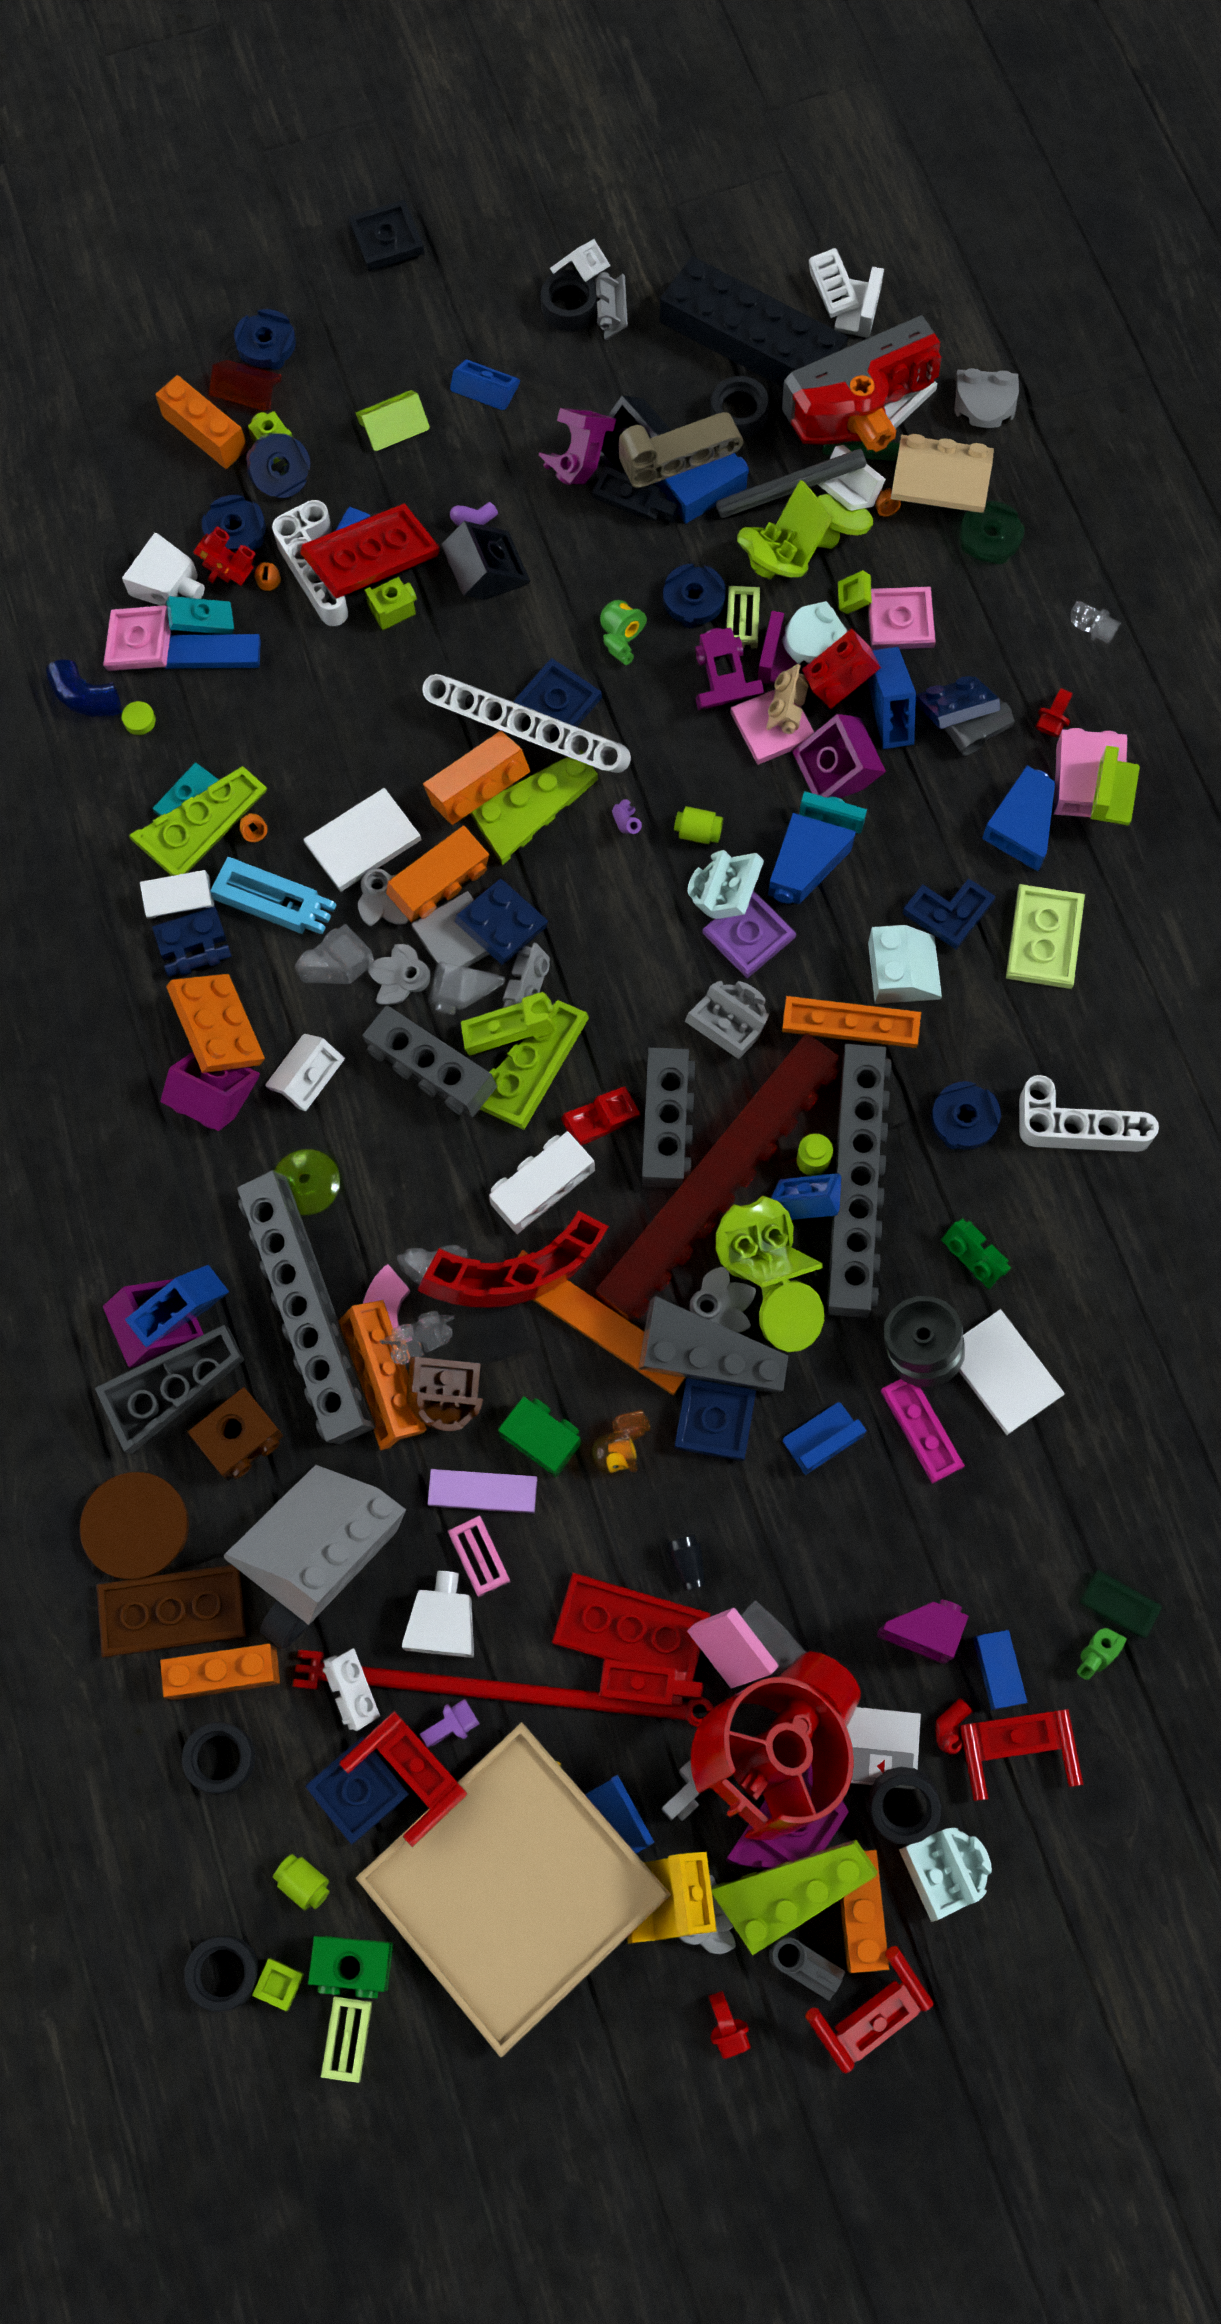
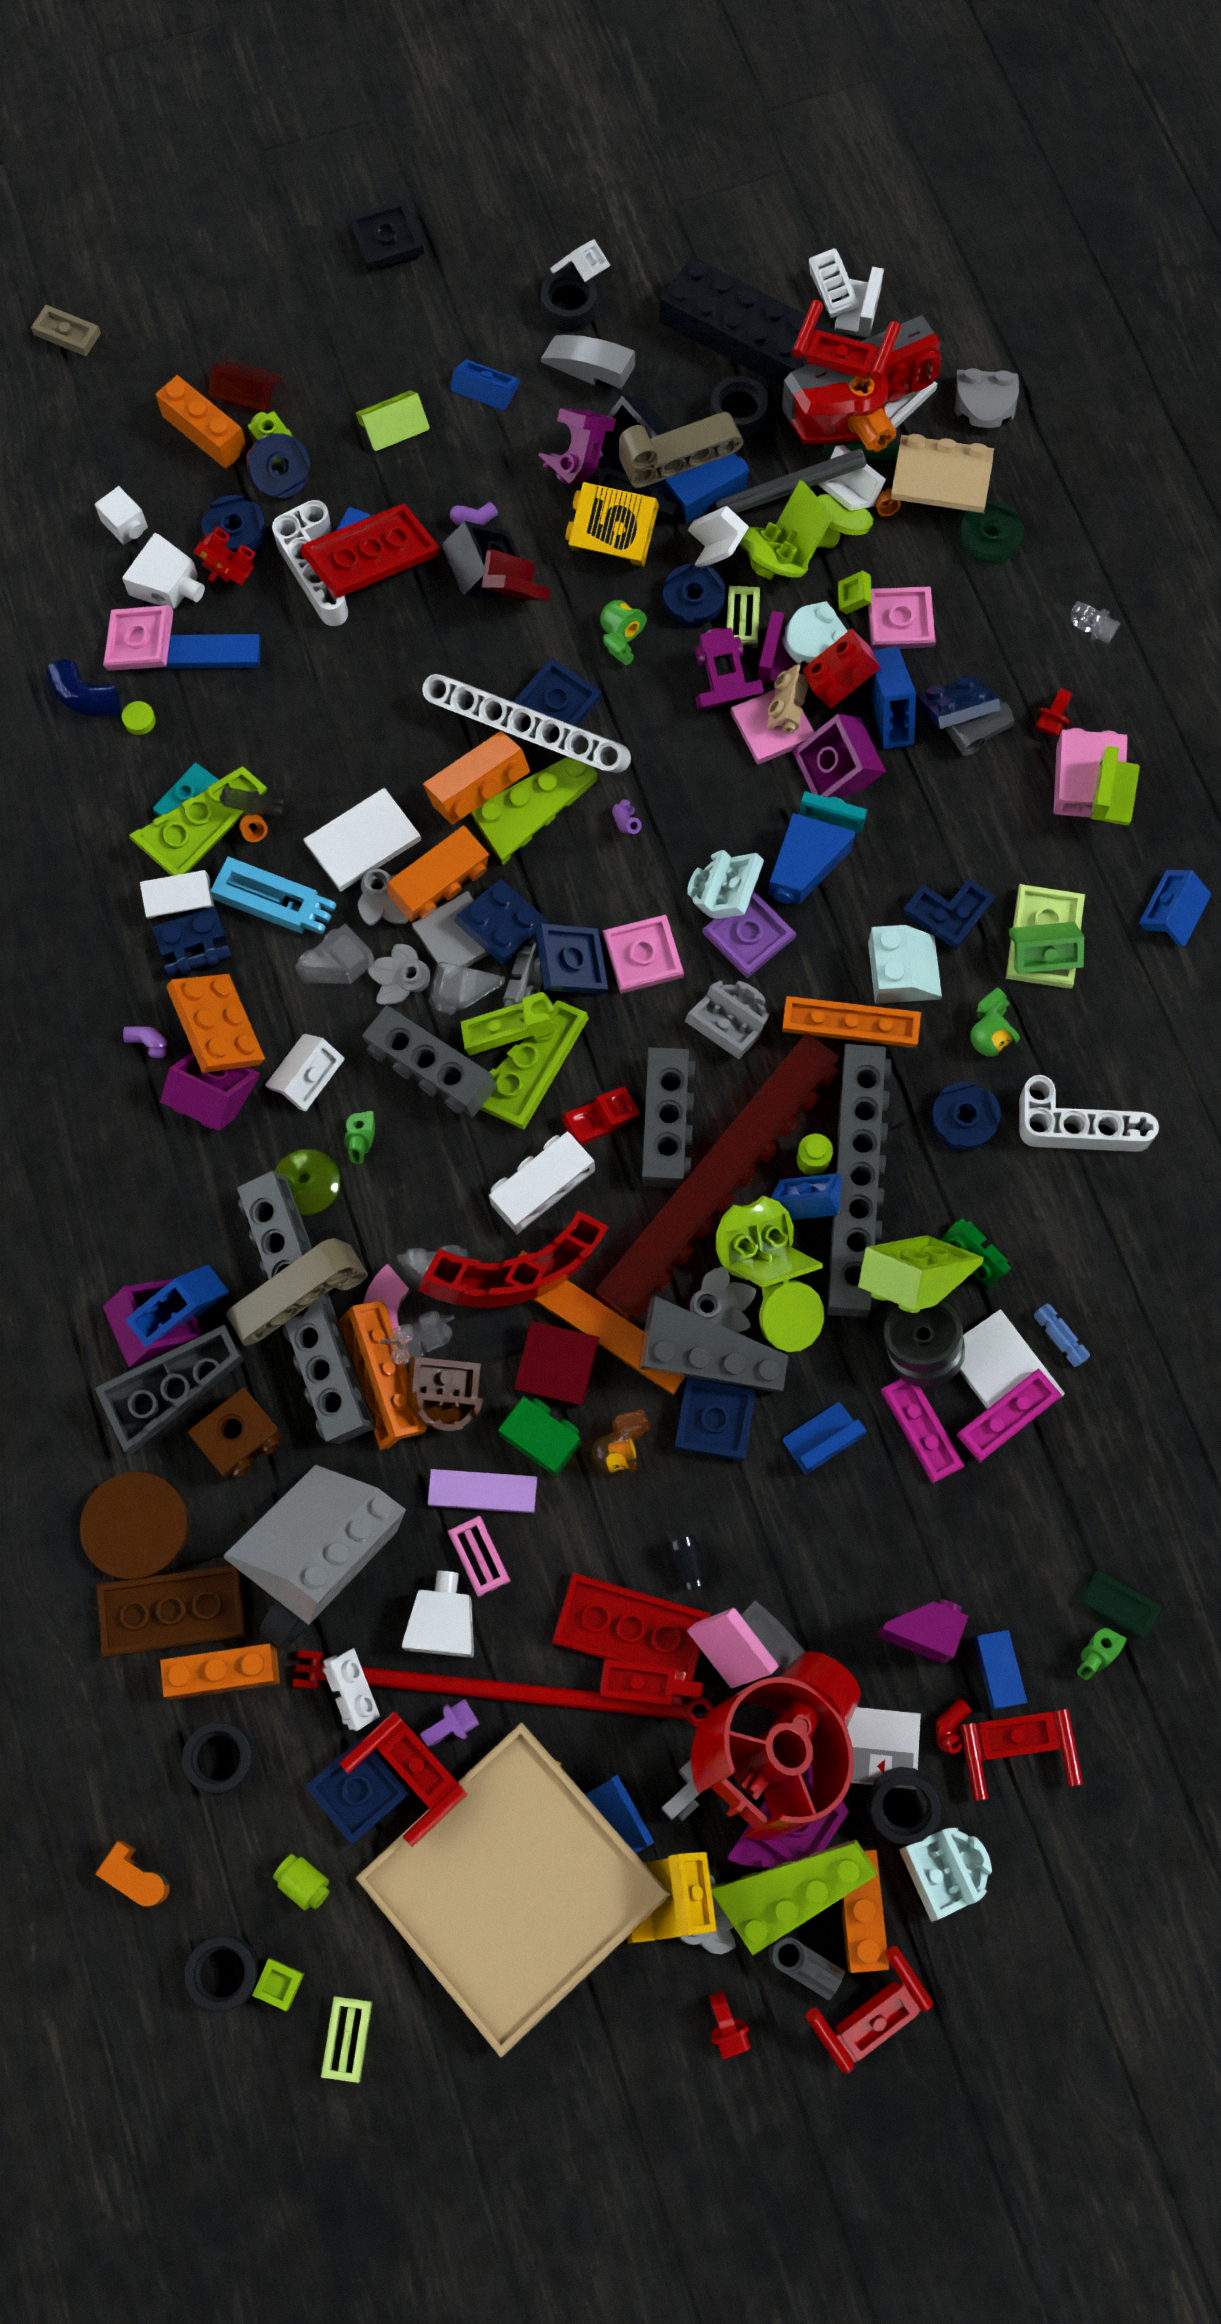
teal plate [166,596,234,634] -> none
dark blue plate [234,309,296,370] -> none
orange hinge [255,562,281,591] -> none
green brick [308,1935,393,1998] -> none
lime brick [365,577,417,631] -> none
light grey hinge [595,272,628,340] -> none
lime brick [674,806,723,845] -> none
blue slope [982,765,1055,871] -> none
none -> dark tan plate [31,305,101,356]
none -> white brick [95,486,148,545]
none -> orange leg [96,1841,170,1906]
none -> medium lavender arm [123,1027,168,1058]
none -> clear smoke axle [219,787,283,818]
none -> dark tan beam [226,1238,368,1346]
none -> bright green piece [344,1111,375,1164]
none -> dark red panel [482,549,550,601]
none -> dark red tile [514,1321,600,1406]
none -> dark blue plate [535,923,608,995]
none -> light grey slope [541,335,635,389]
none -> yellow panel [565,482,659,567]
none -> bright pink tile [603,915,684,994]
none -> white panel [688,506,749,568]
none -> red plate [792,300,901,380]
none -> lime slope [858,1235,984,1313]
none -> dark pink tile [957,1368,1062,1463]
none -> bright green piece [970,987,1020,1057]
none -> bright green panel [1009,922,1084,974]
none -> medium blue axle [1034,1304,1090,1367]
none -> blue panel [1139,870,1211,946]

